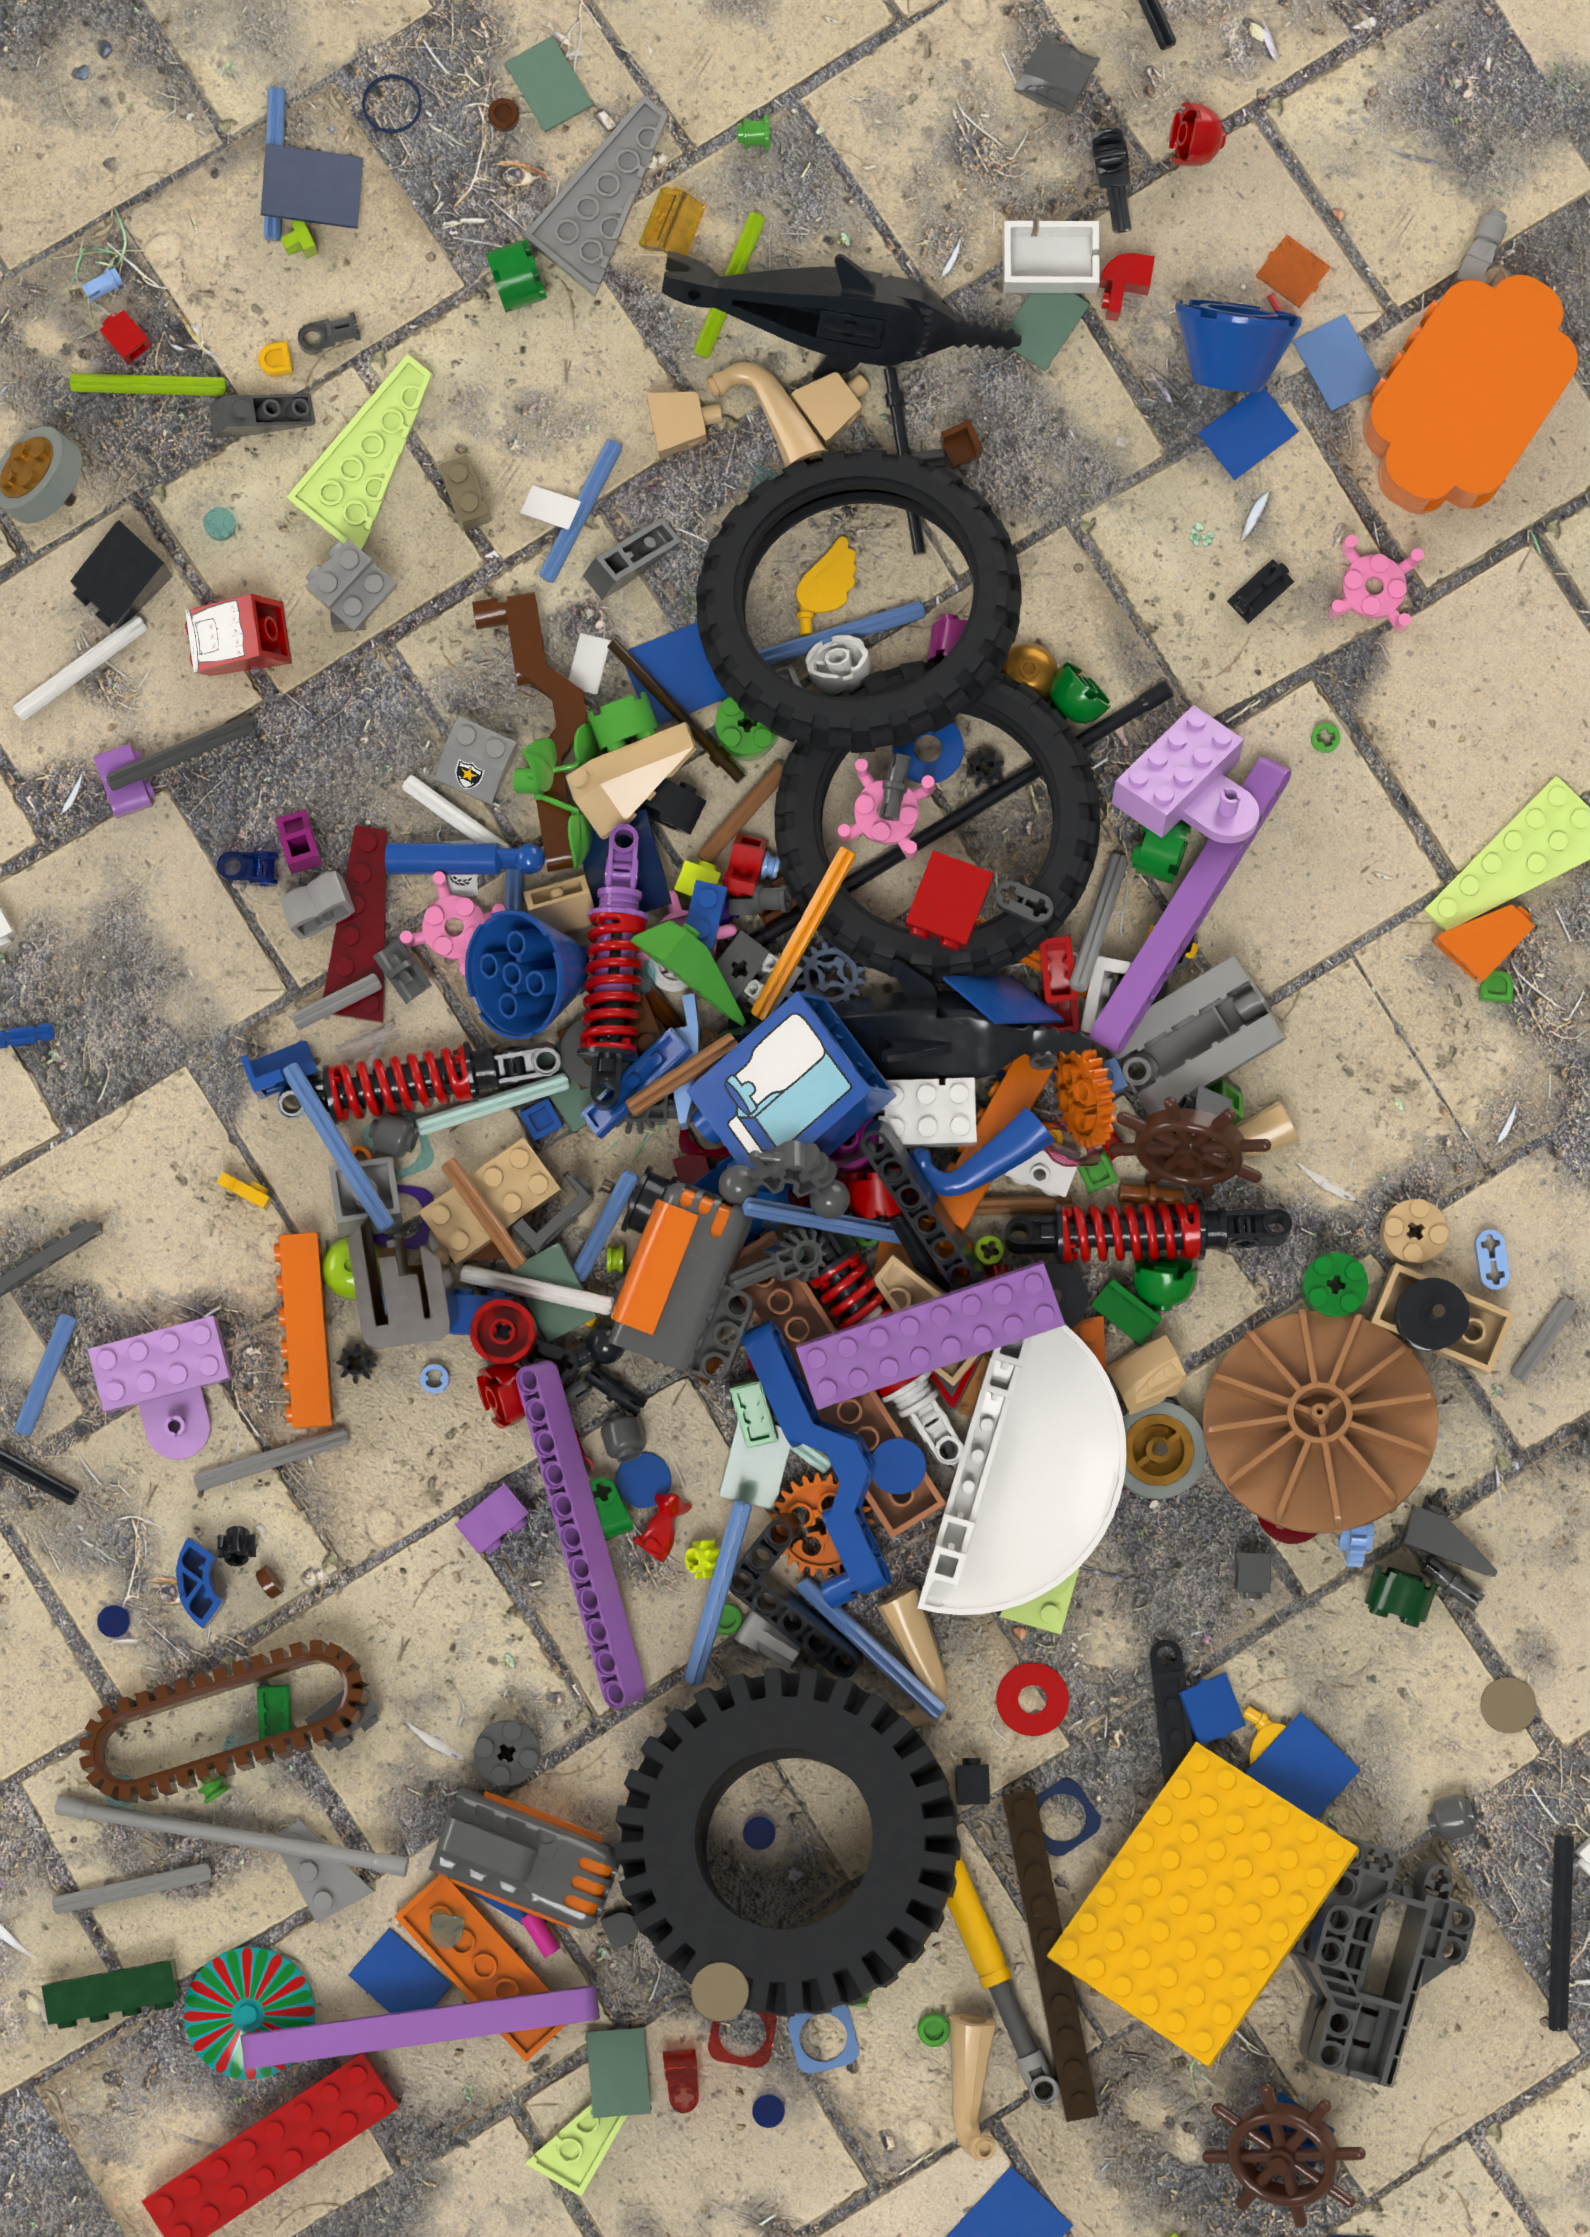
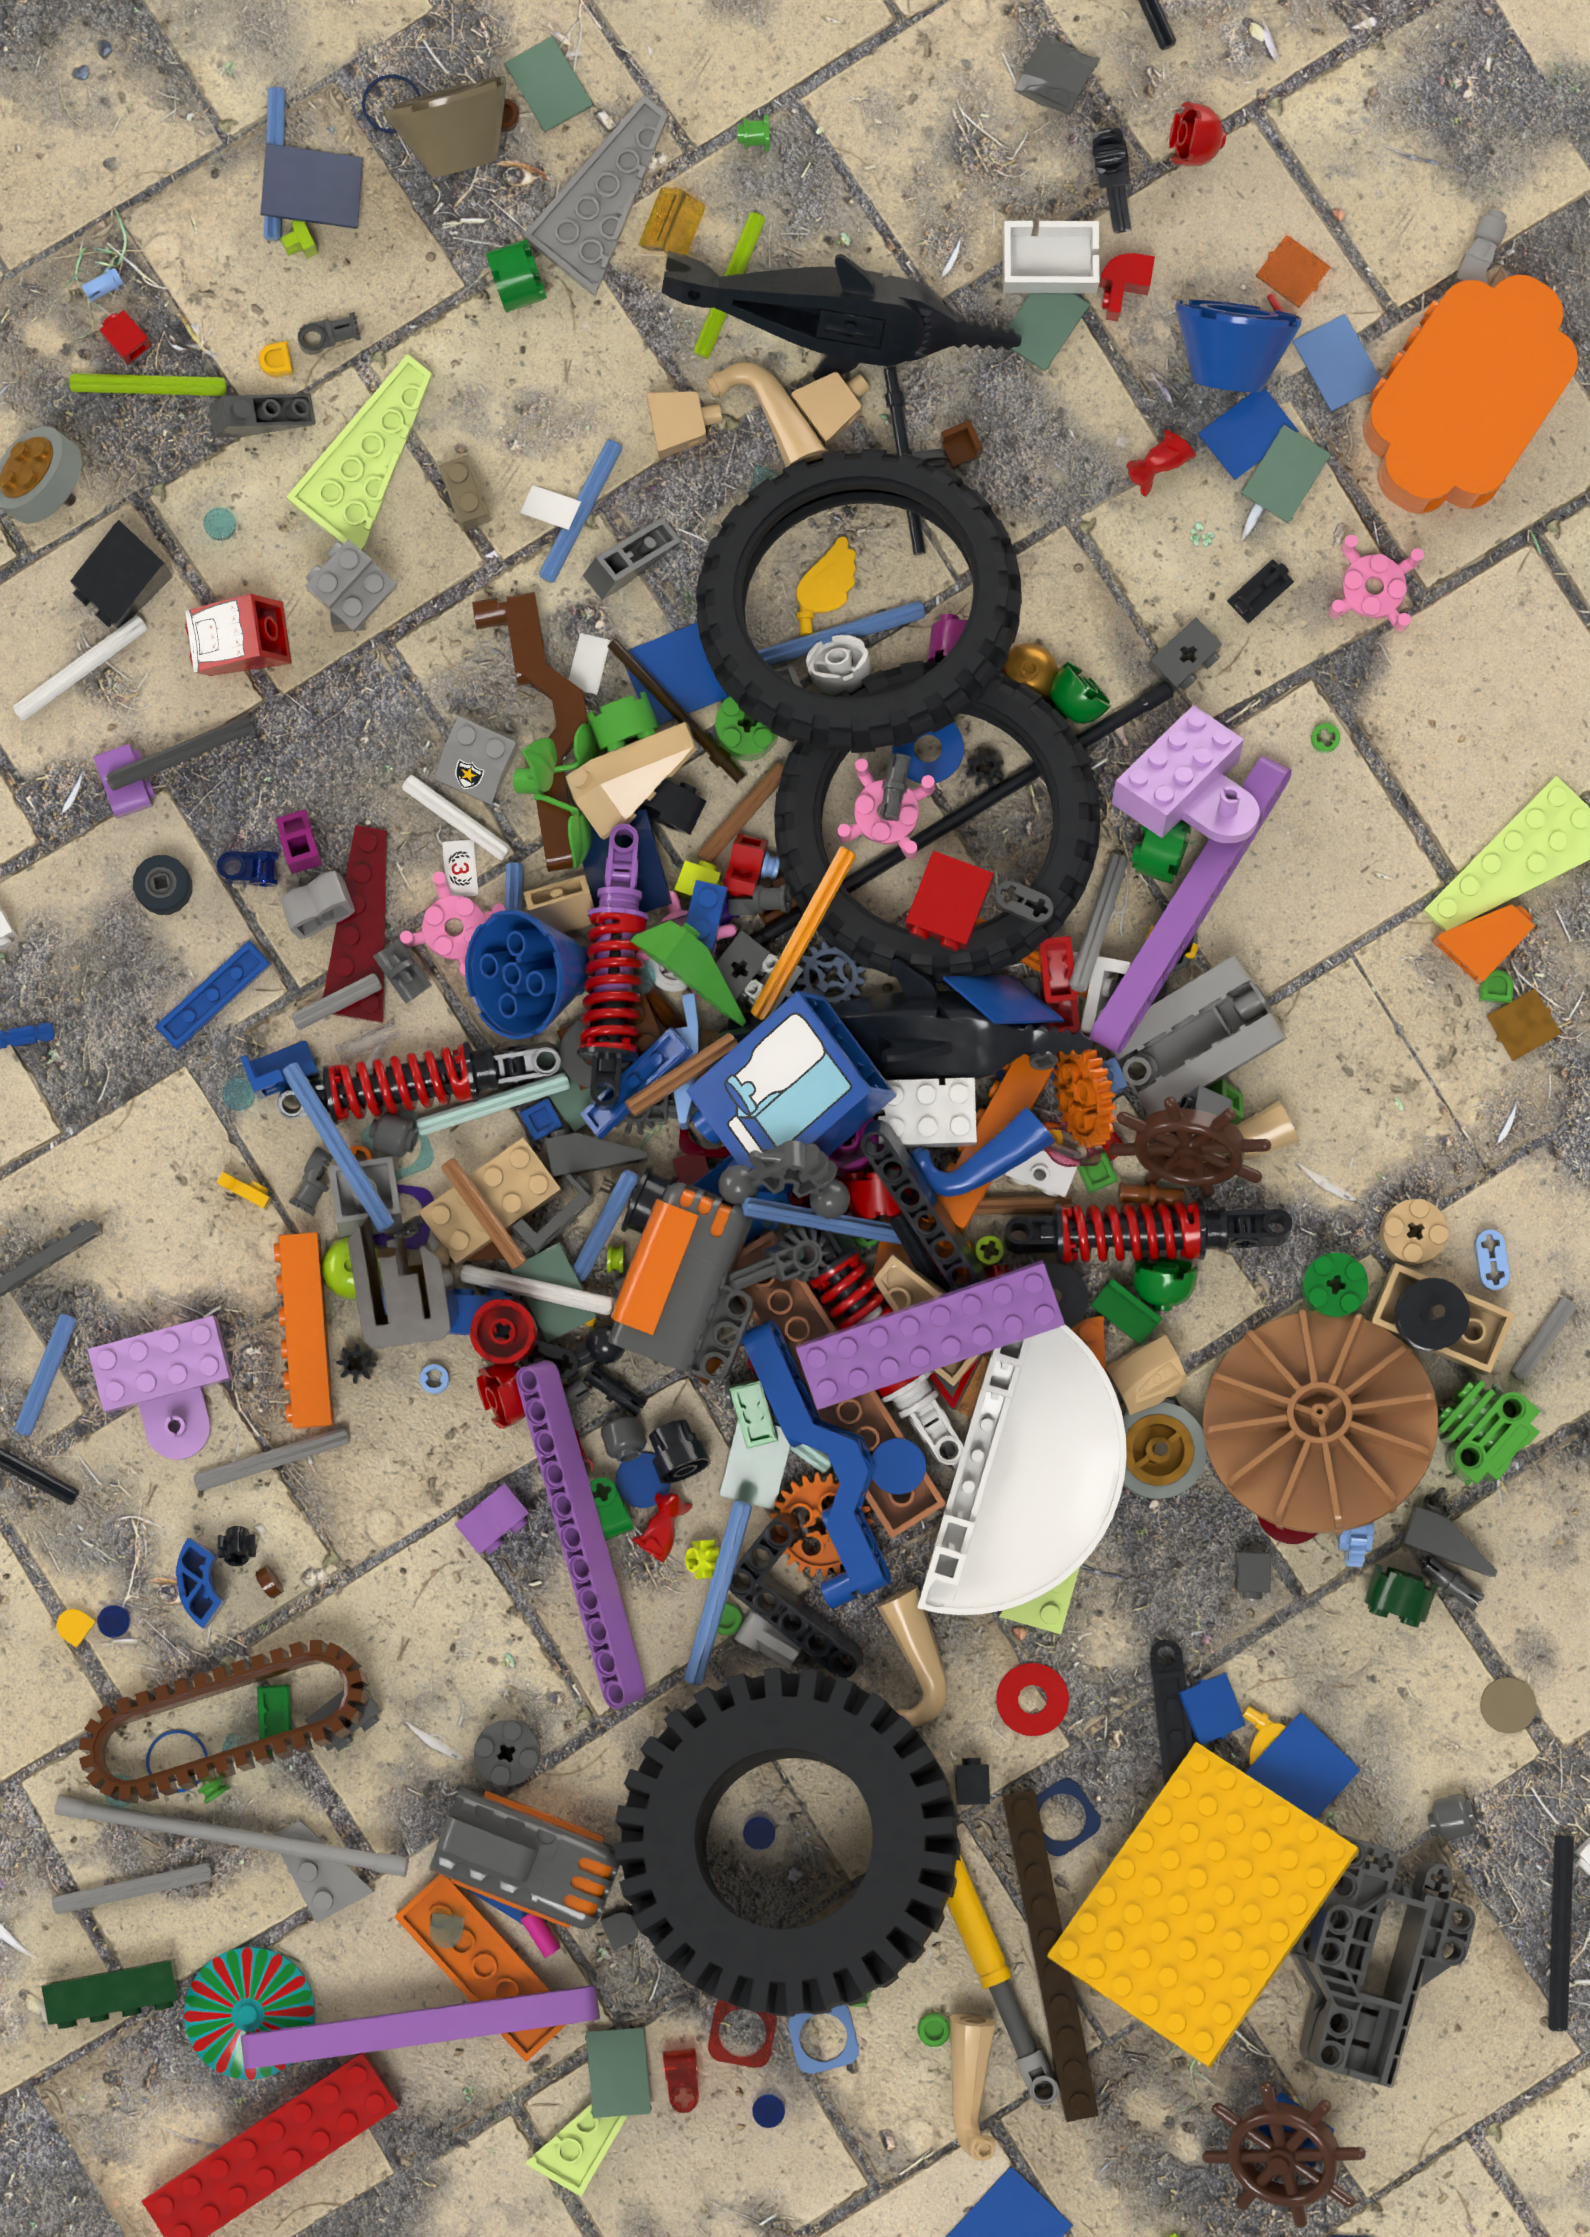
blue window [348,1928,452,2013] -> none
blue piece [385,843,545,875] -> none
dark tan piece [691,1962,749,2021] -> none
medium blue axle [796,1577,946,1719] -> none
none -> yellow tile [56,1609,97,1648]
none -> black wheel [133,855,192,915]
none -> blue piece [146,1730,208,1793]
none -> blue tile [155,940,272,1051]
none -> clear light blue tile [222,1078,255,1111]
none -> dark grey connector [289,1147,333,1216]
none -> dark tan cone [383,76,507,177]
none -> dark grey slope [545,1129,648,1179]
none -> black piece [649,1420,711,1484]
none -> red animal [1126,429,1196,496]
none -> dark grey brick [1148,617,1222,693]
none -> sand green piece [1241,425,1331,523]
none -> bright green piece [1438,1380,1541,1486]
none -> pearl gold piece [1486,989,1561,1062]

